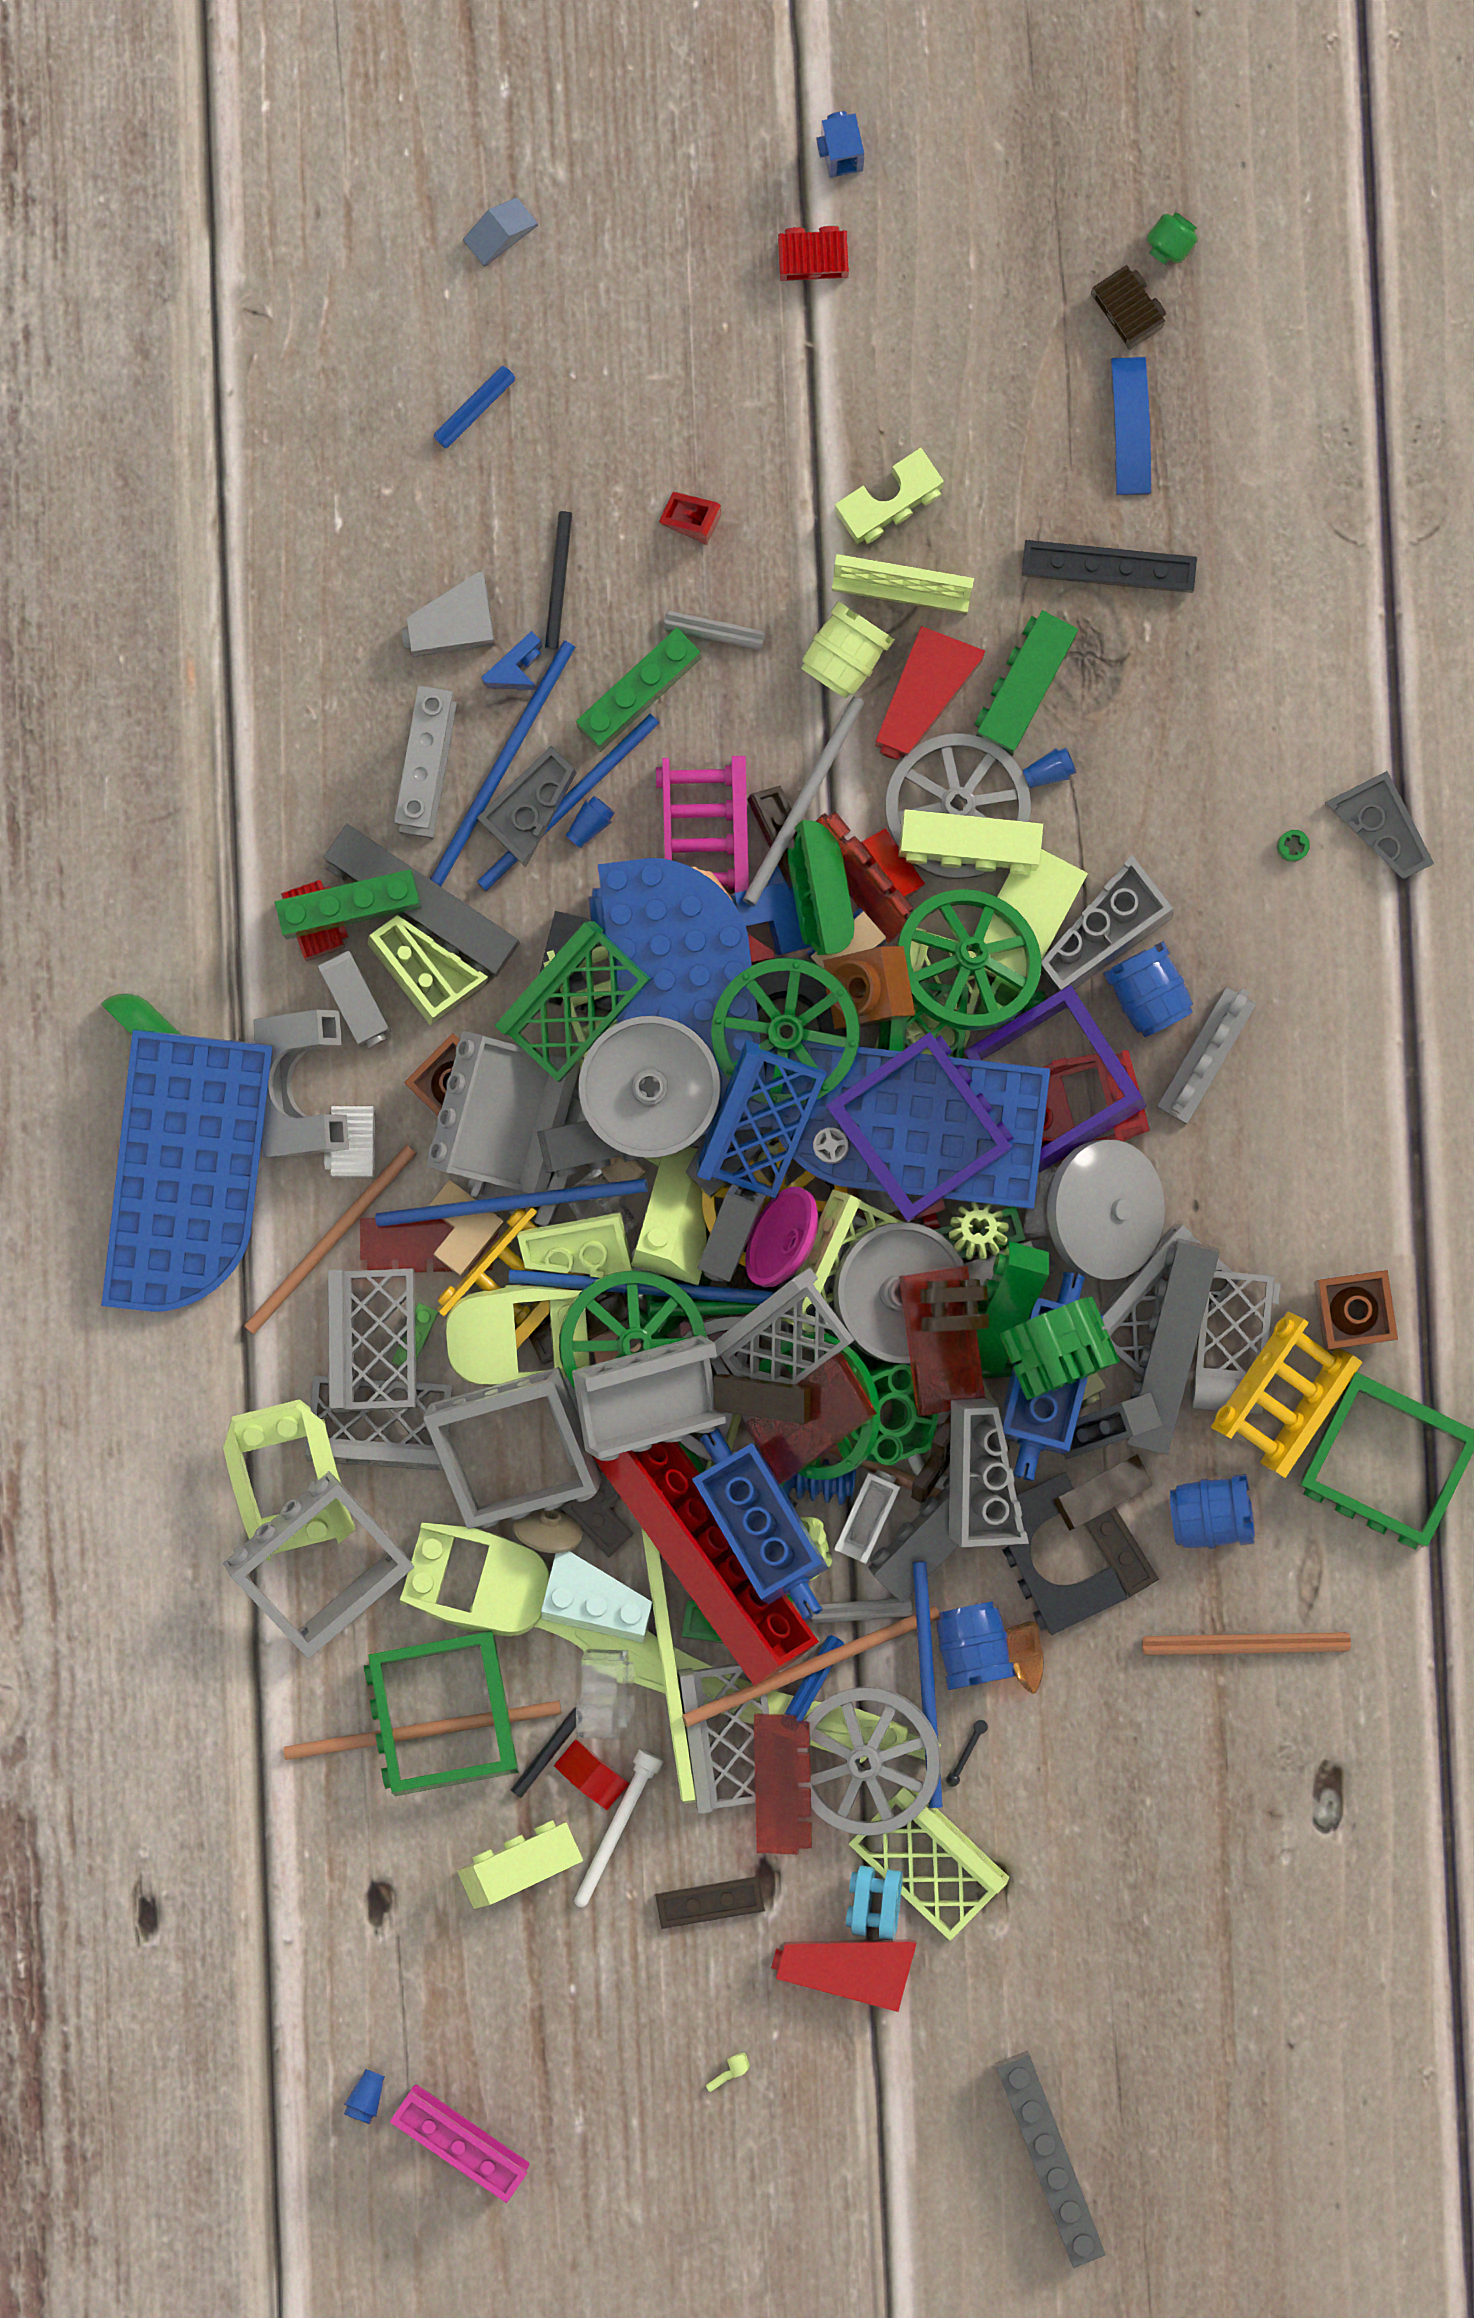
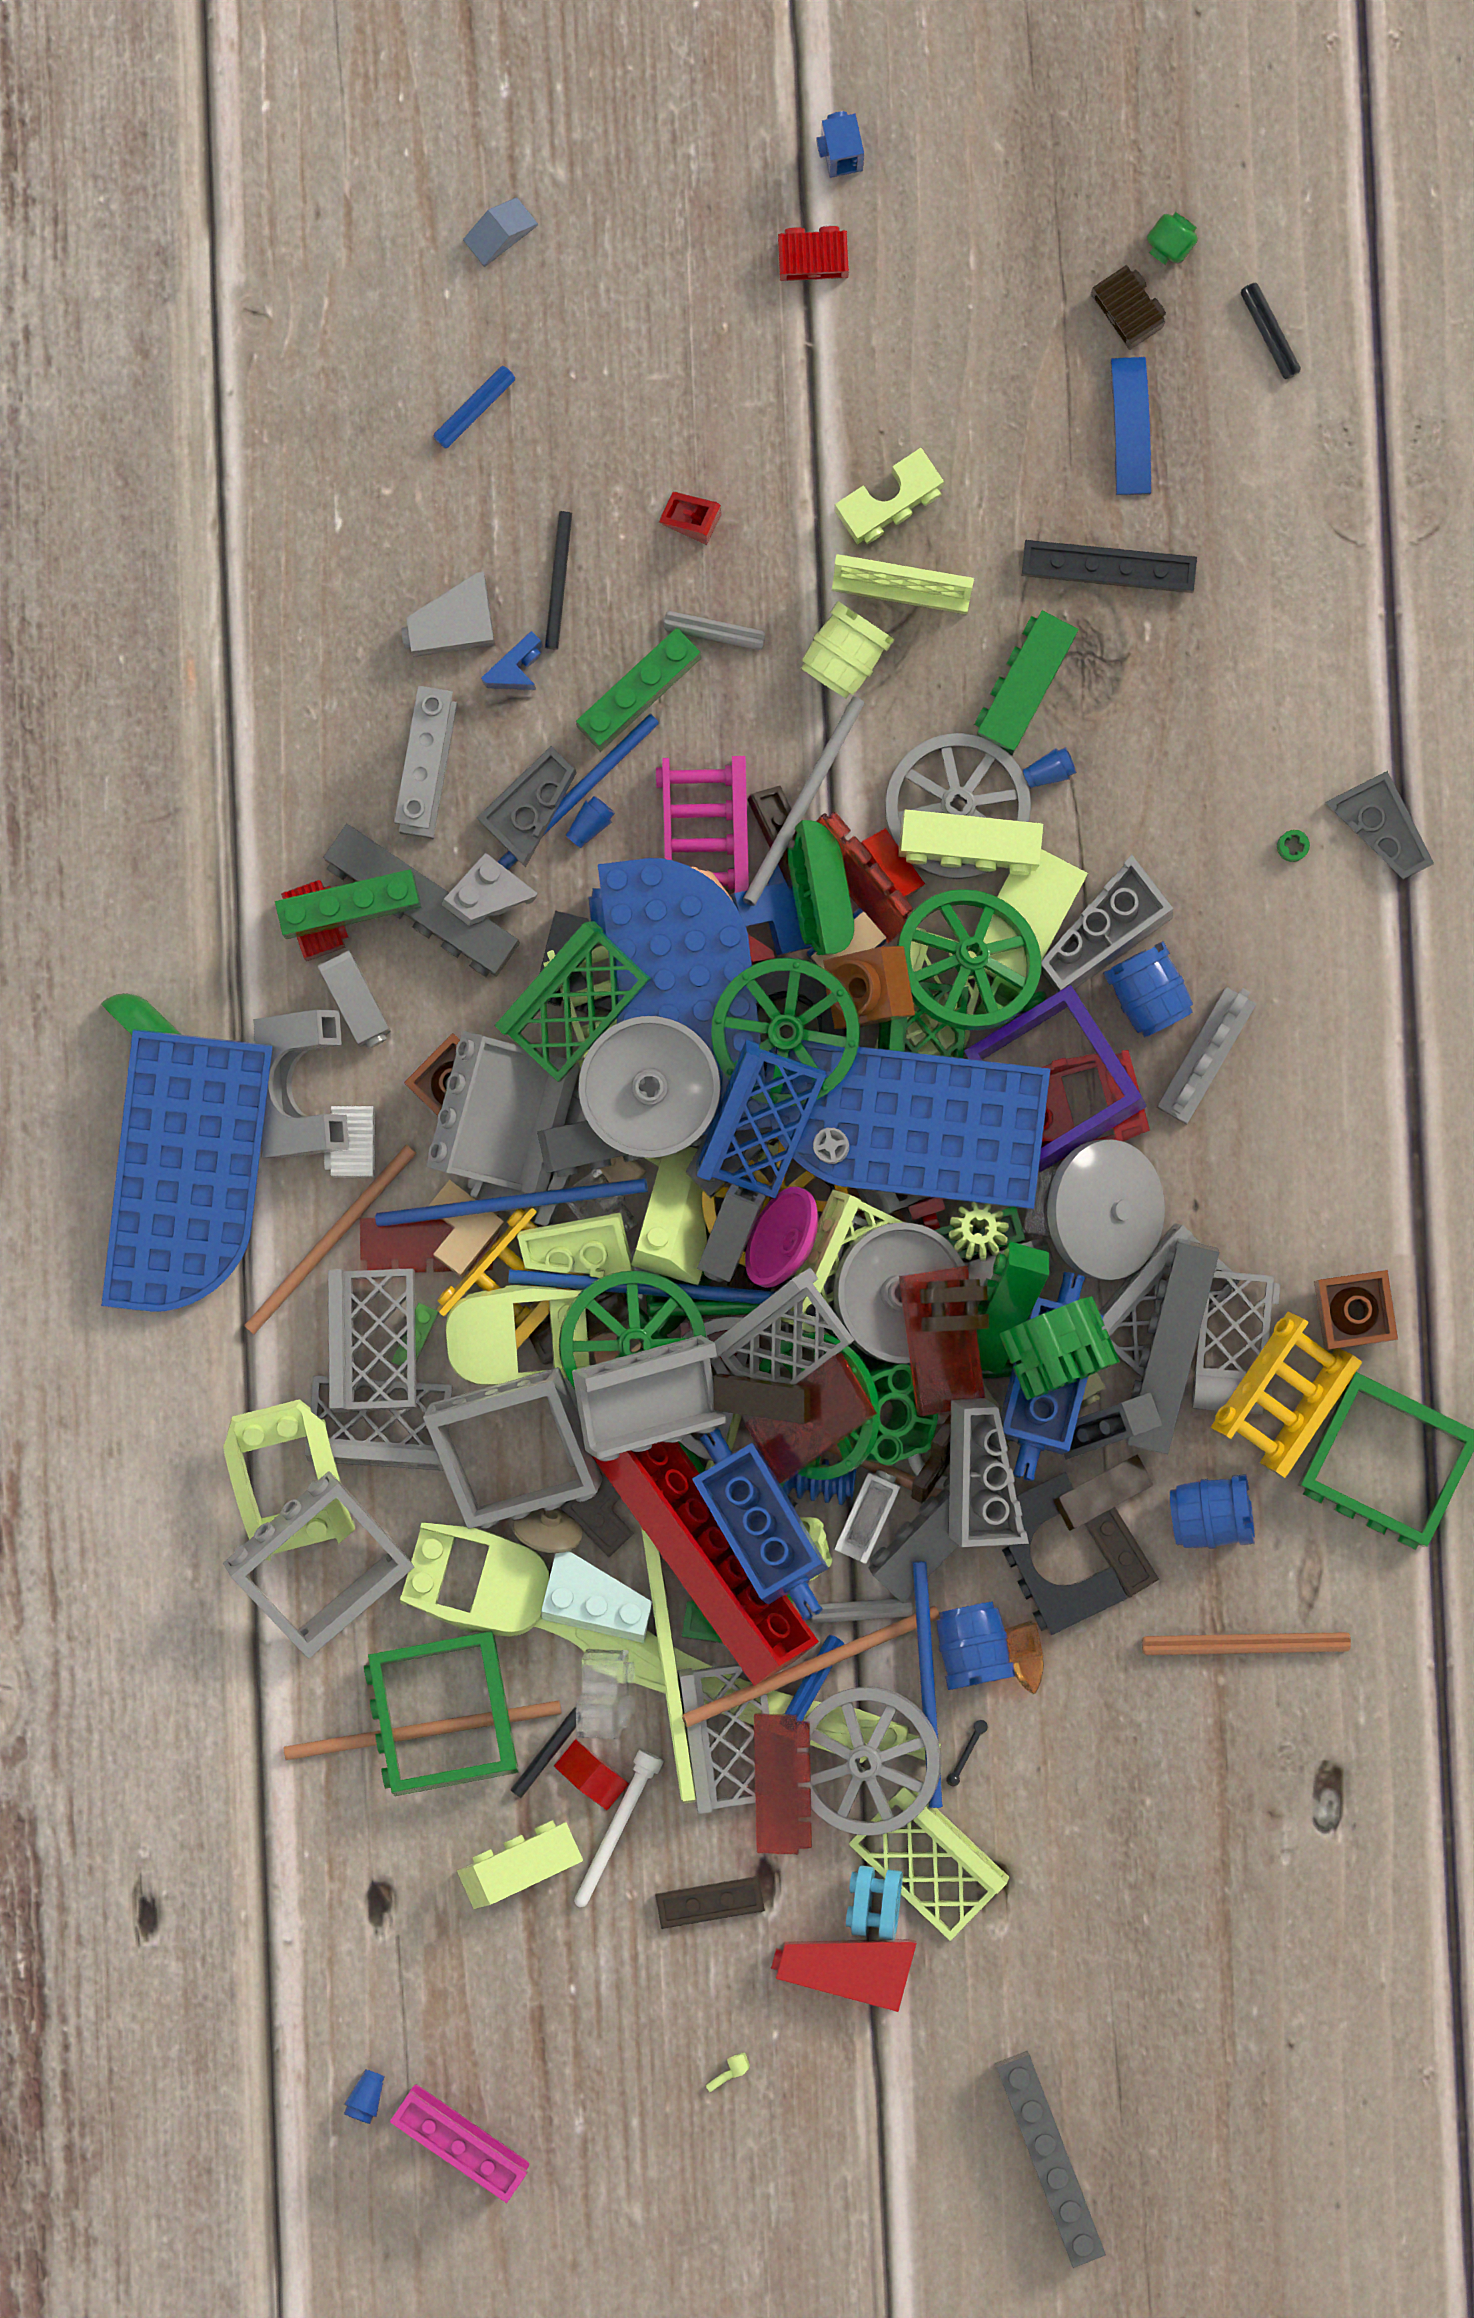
yellowish green wedge [367,915,488,1026] -> none
blue piece [430,640,576,887] -> none
dark purple window [826,1032,1014,1223] -> none
red slope [875,626,985,760] -> none
none -> light grey wing [442,853,538,926]
none -> black axle [1241,283,1301,379]

